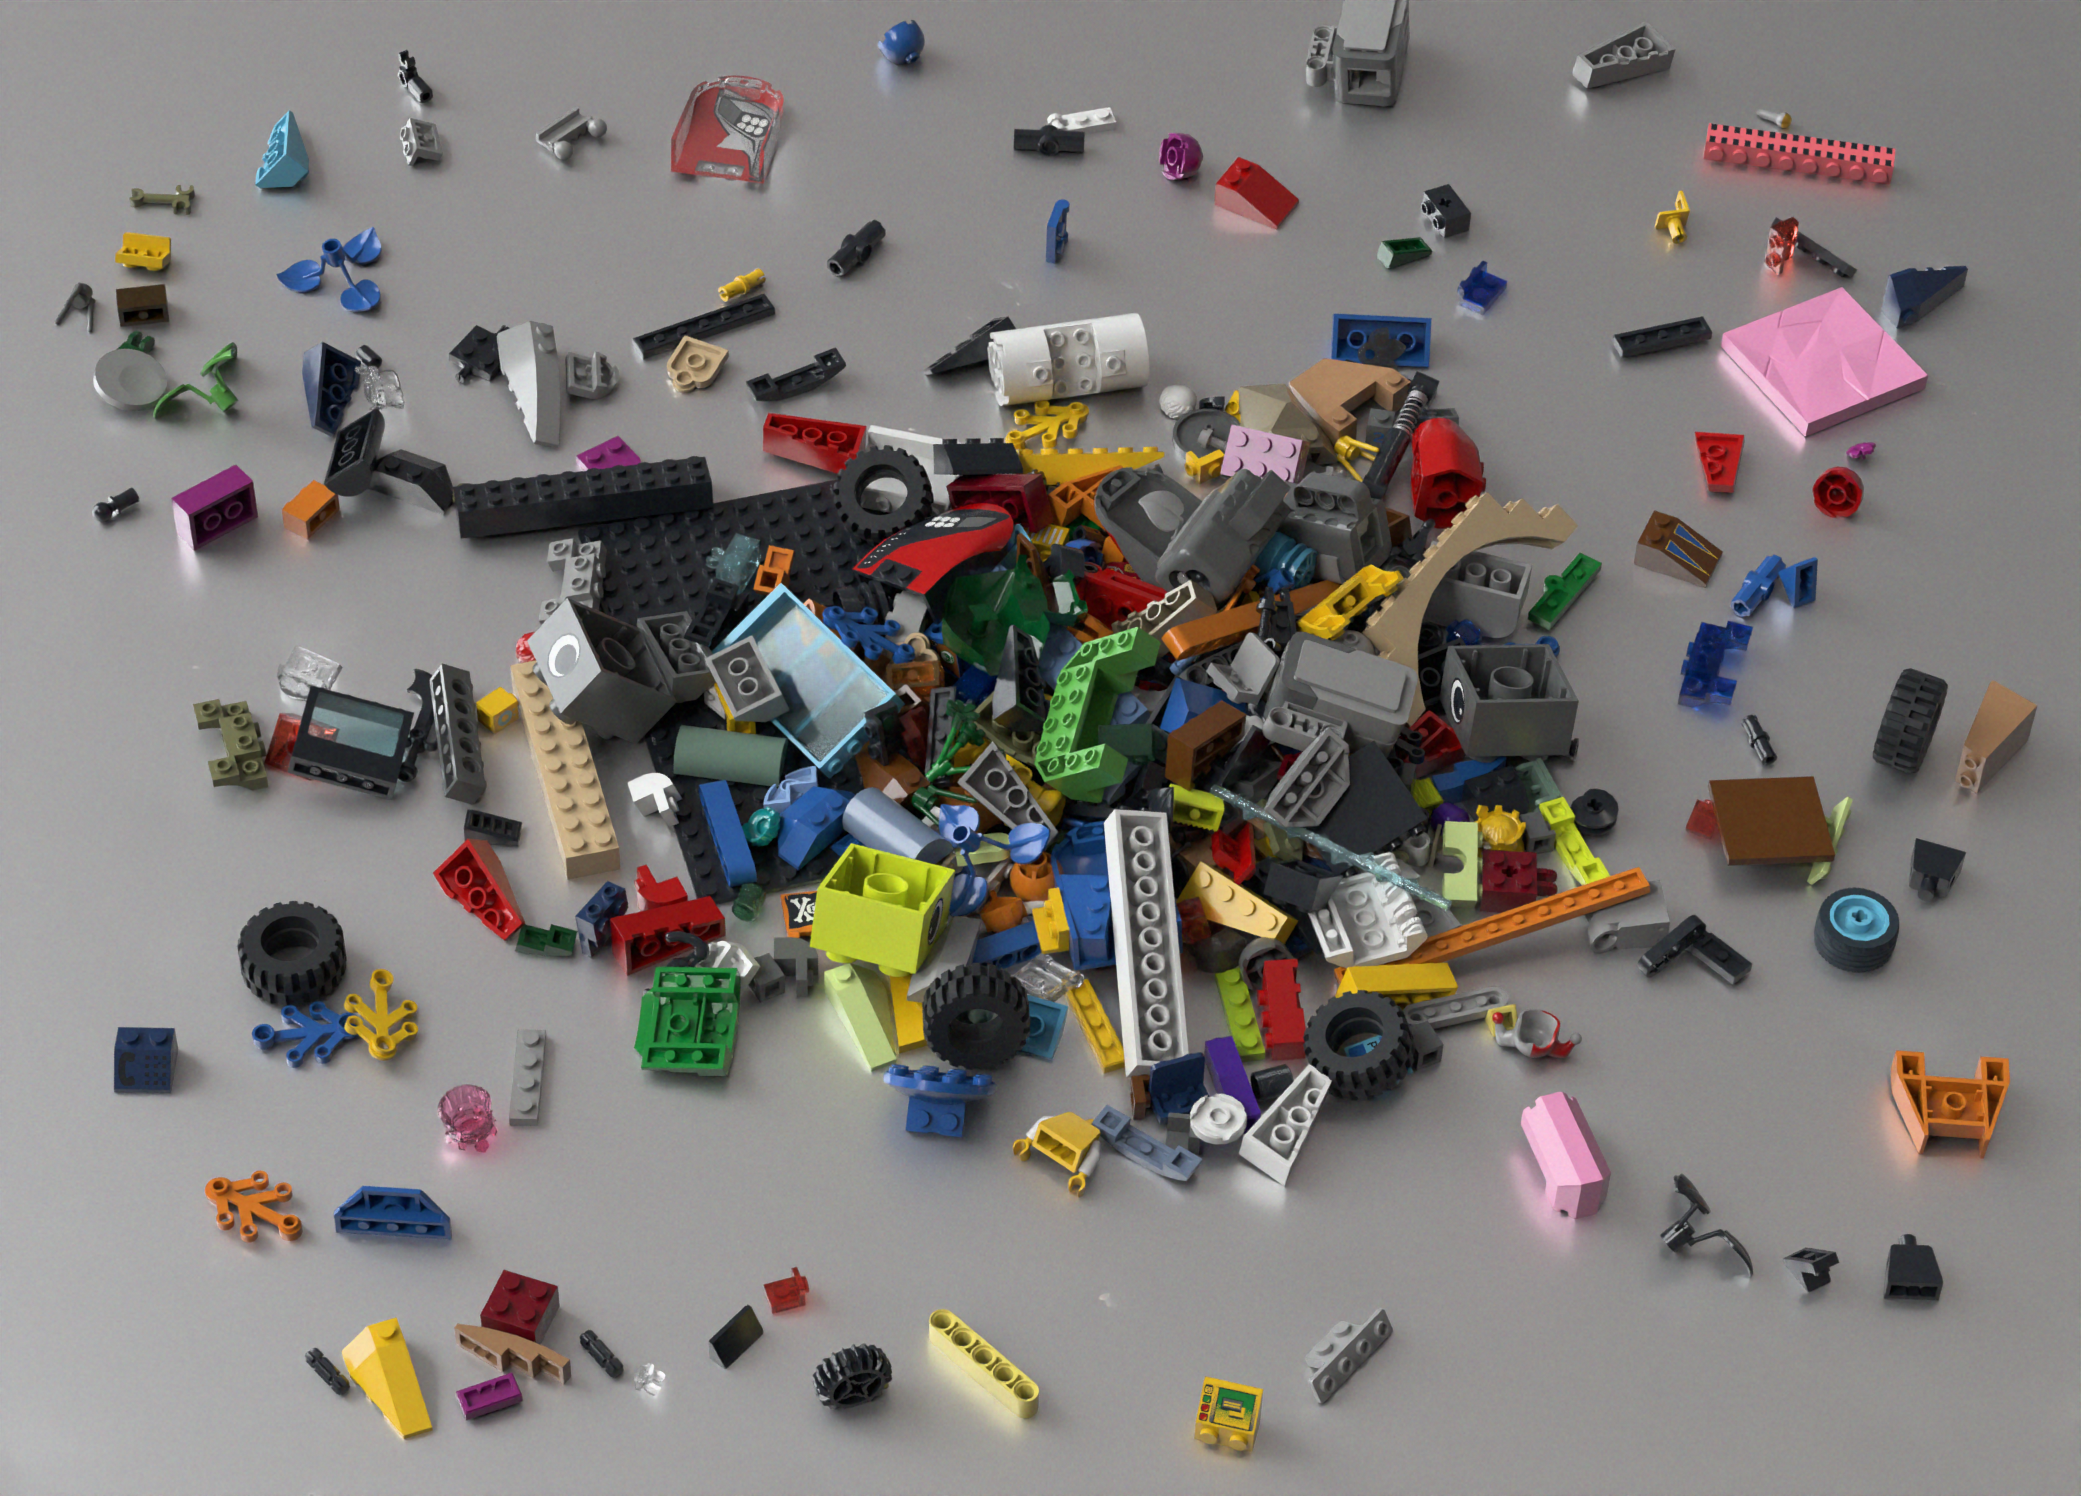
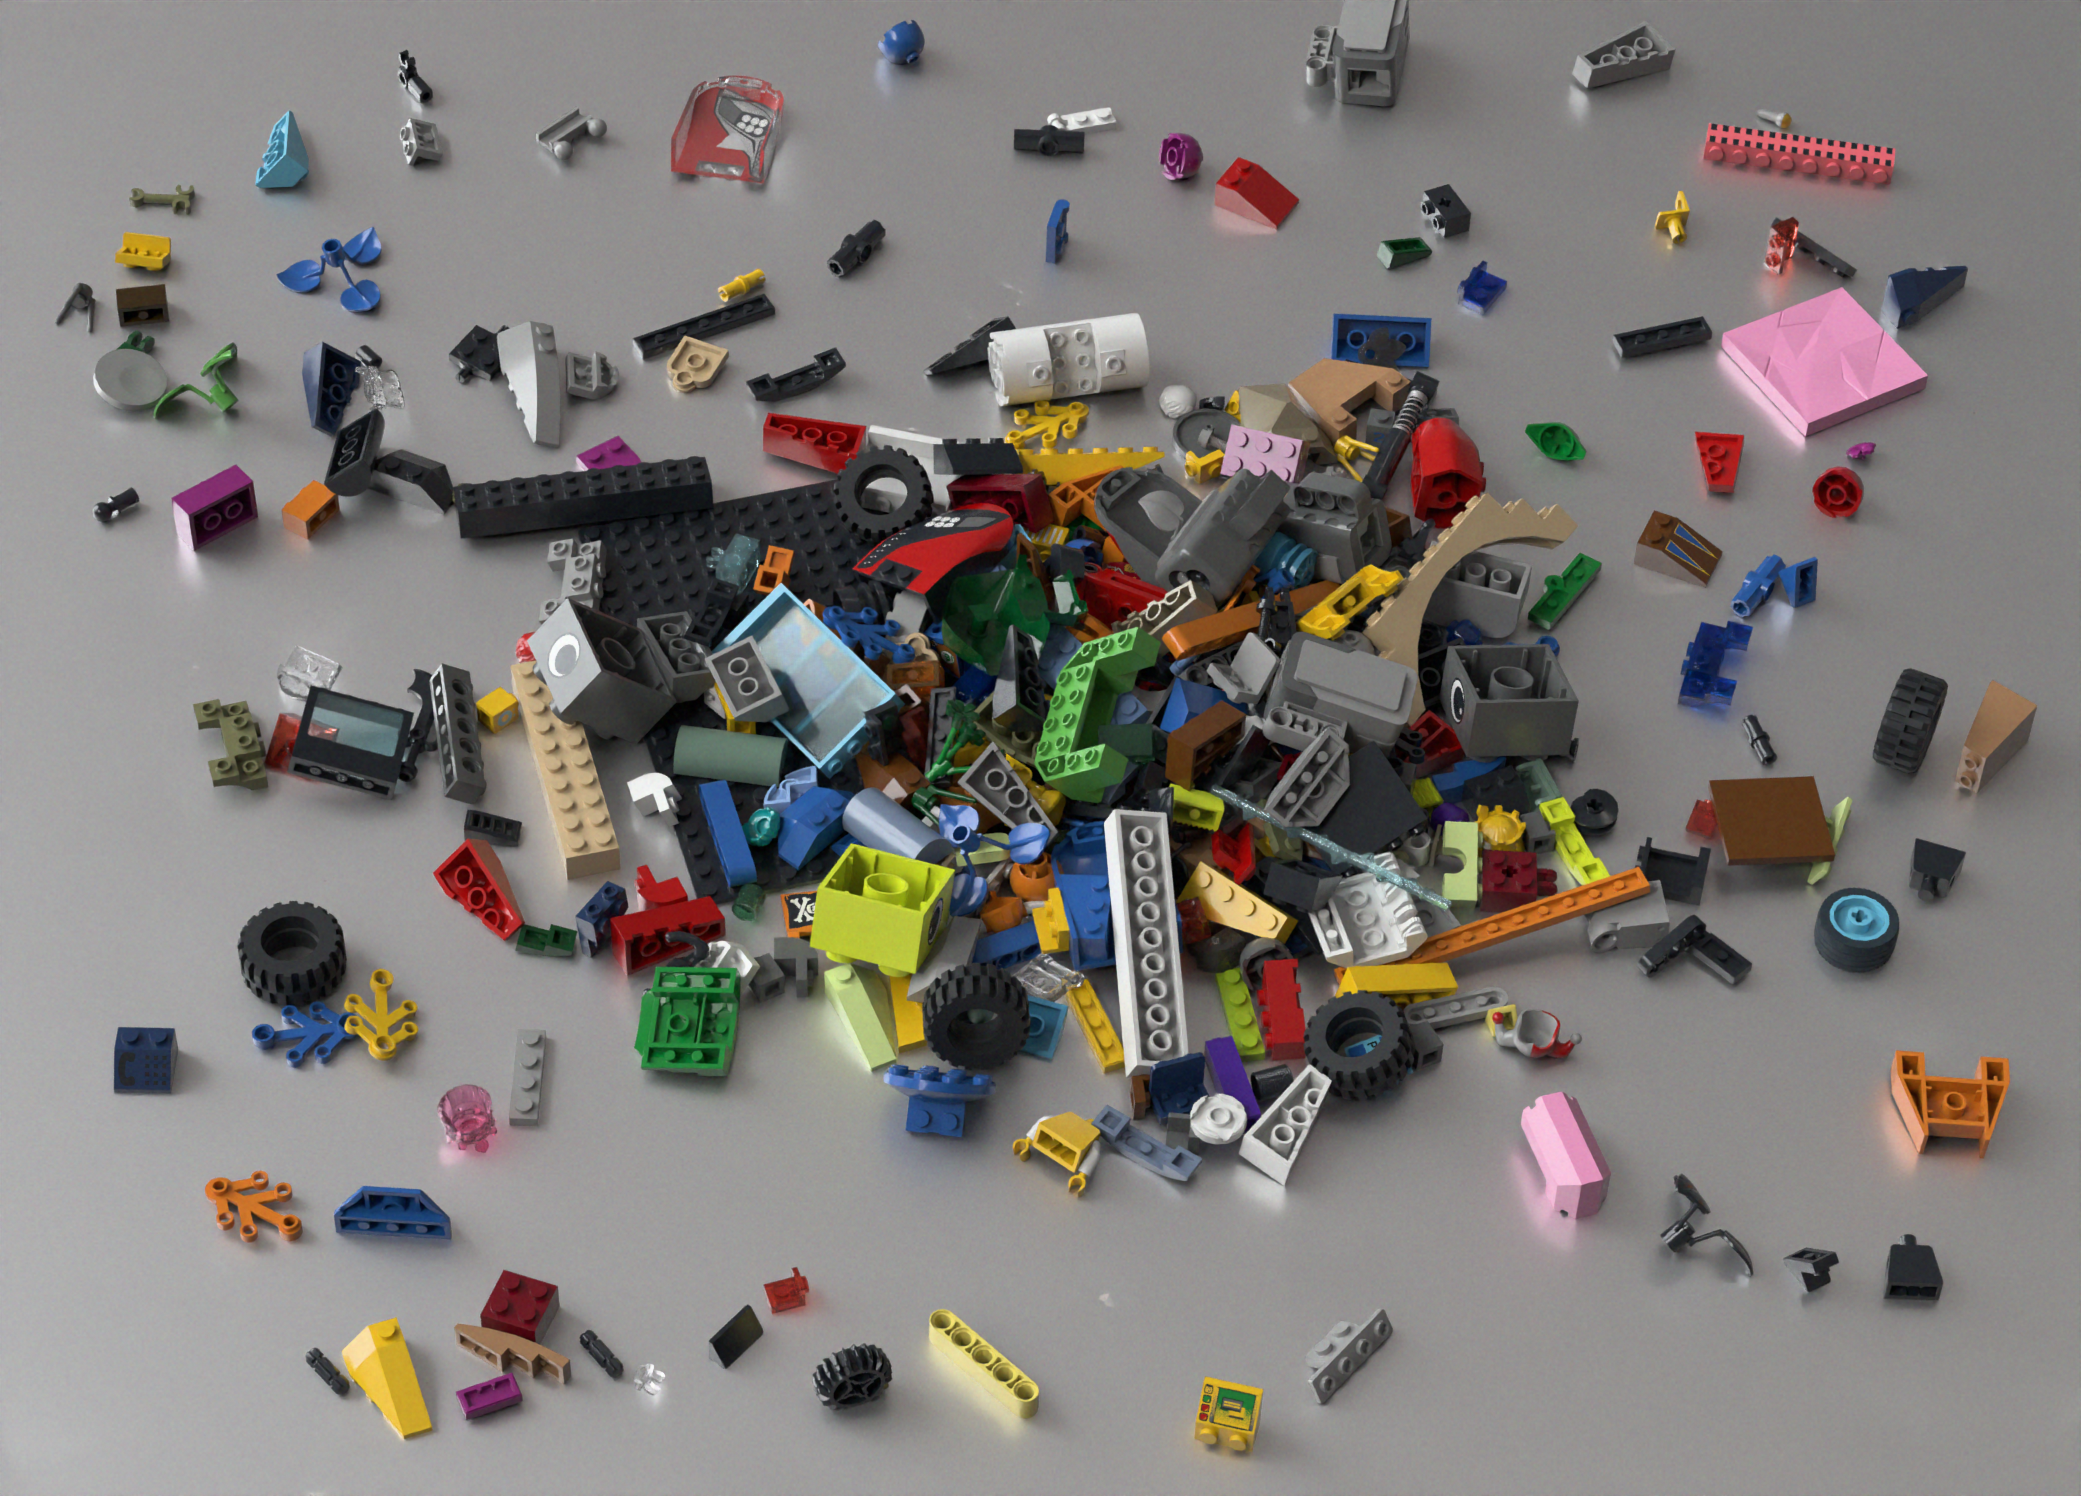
none -> green hat [1525,422,1587,460]
none -> black panel [1635,837,1711,906]

